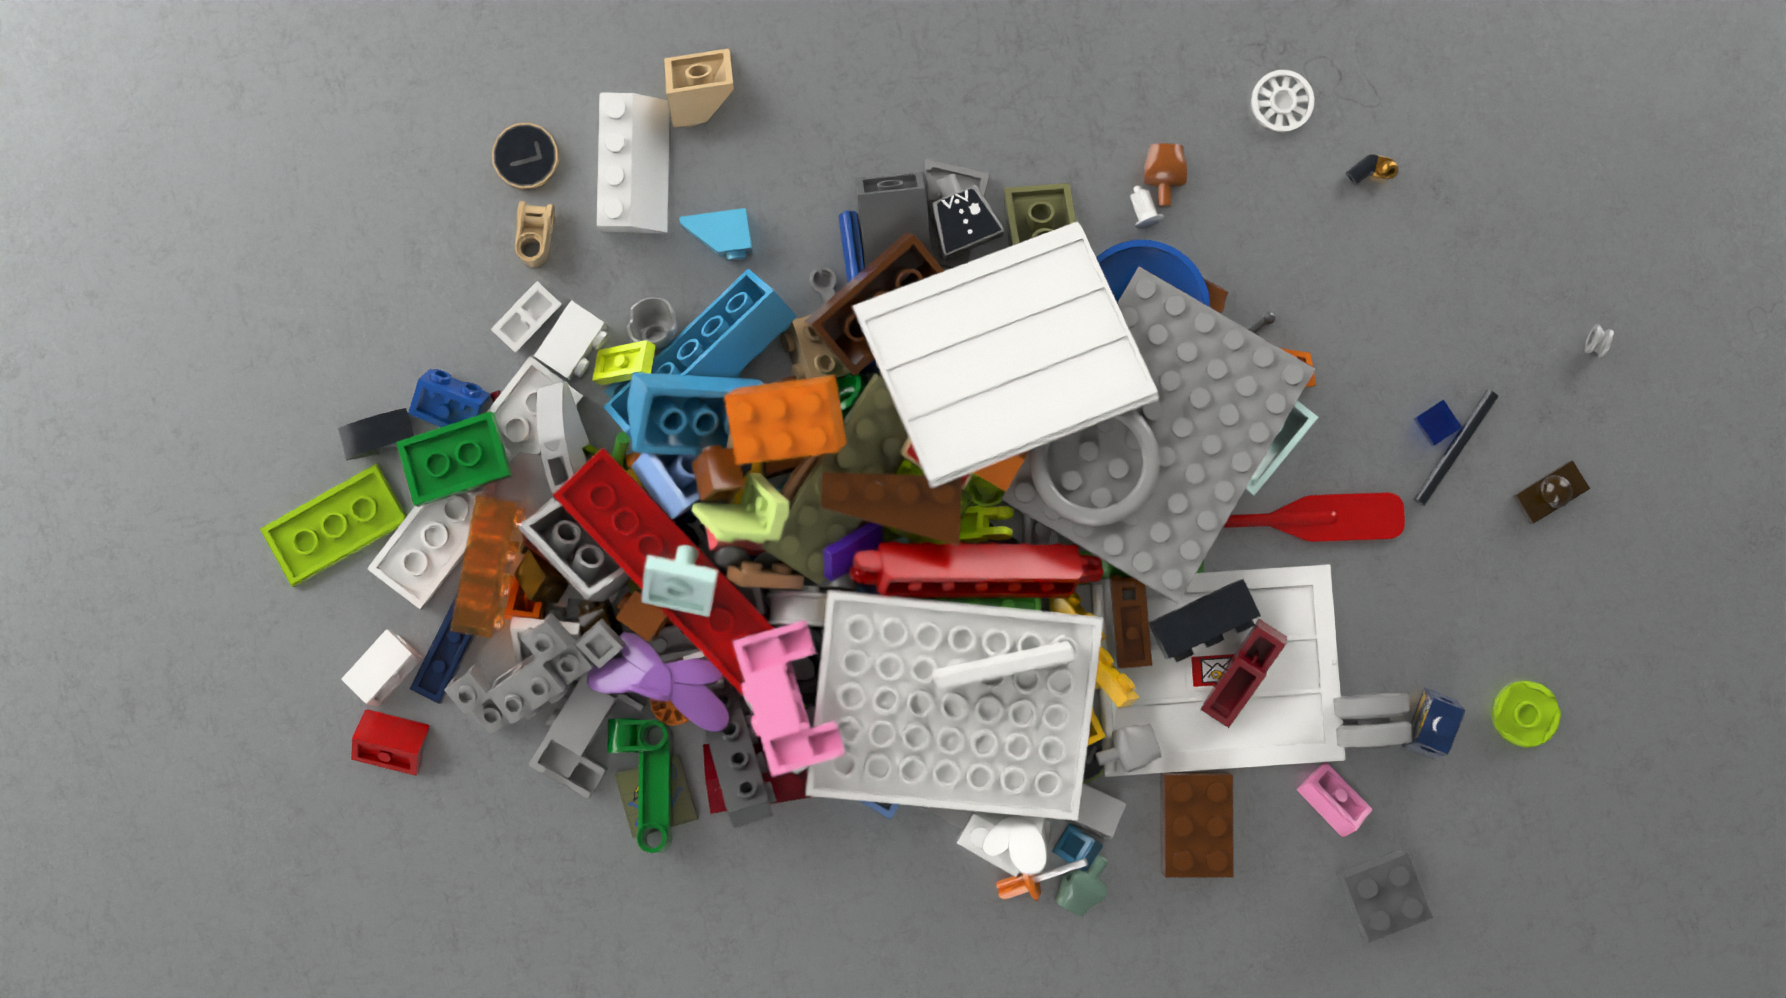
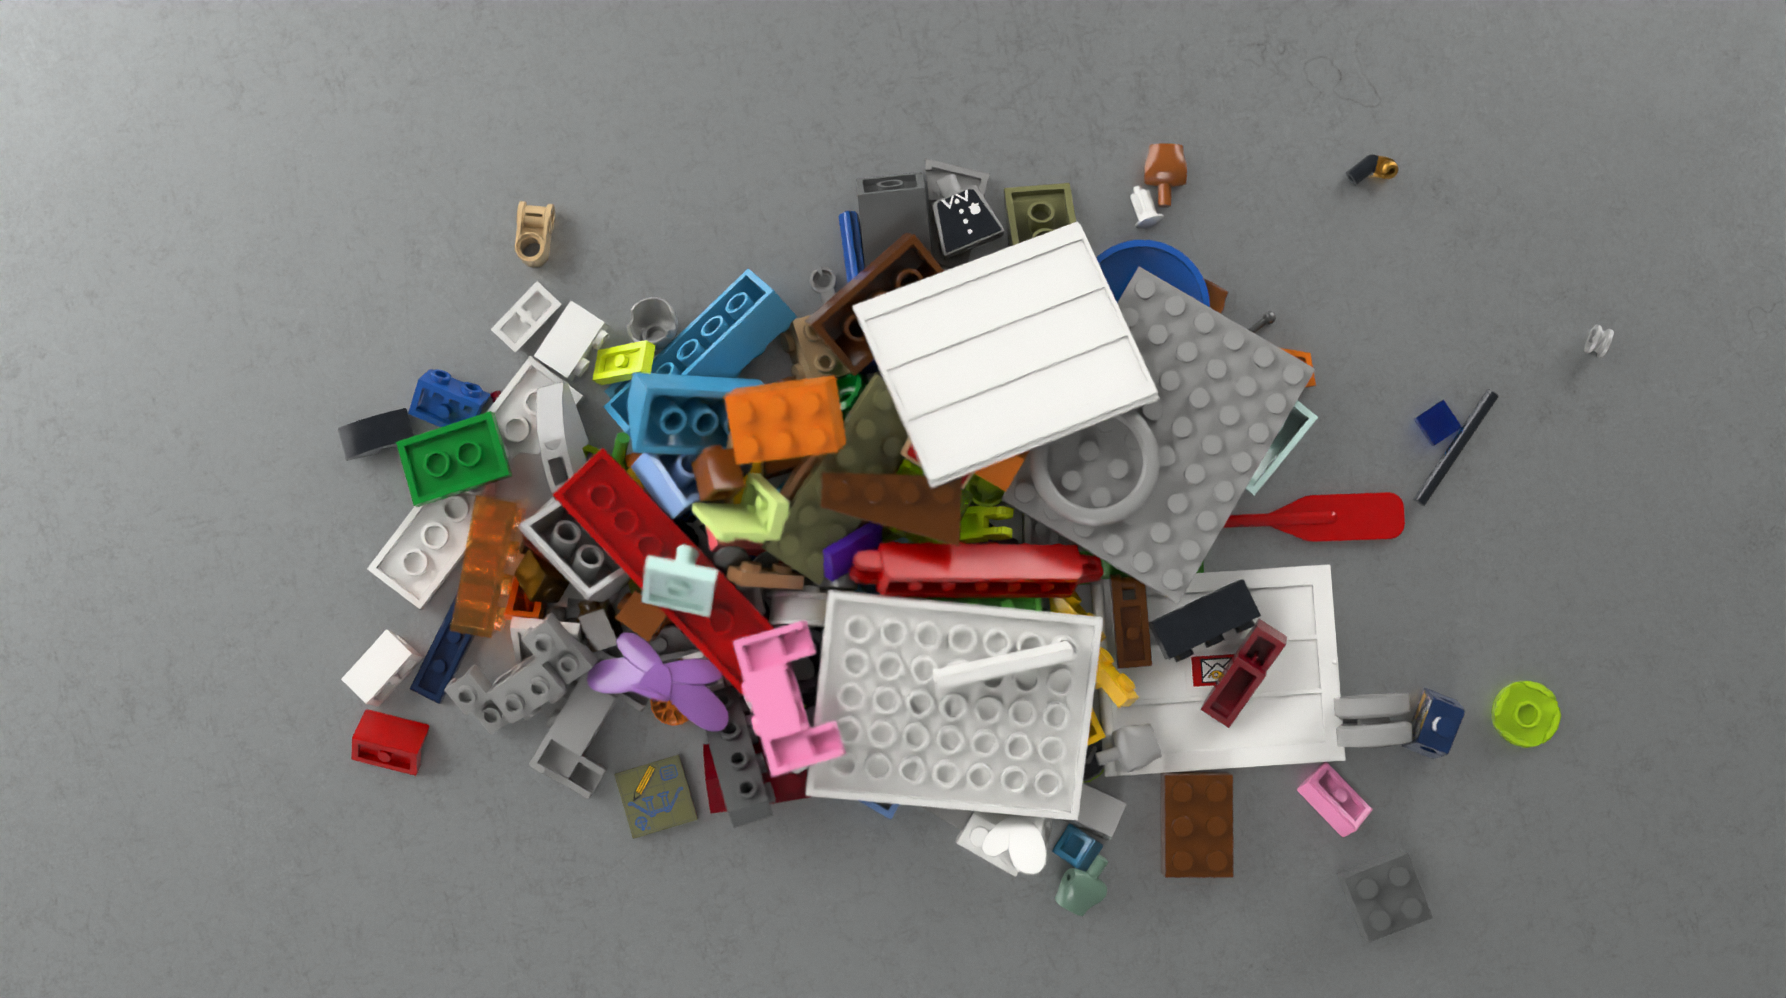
lime tile [260,463,408,587] -> none
black tile [492,123,559,190] -> none
light grey plate [575,619,626,668] -> none
white slope [597,93,670,233] -> none
green piece [607,718,673,854] -> none
tan slope [664,48,734,128] -> none
medium azure slope [679,208,753,261] -> none
orange piece [996,858,1088,901] -> none
white wheel [1251,70,1314,133] -> none
dark brown tile [1513,460,1590,524] -> none

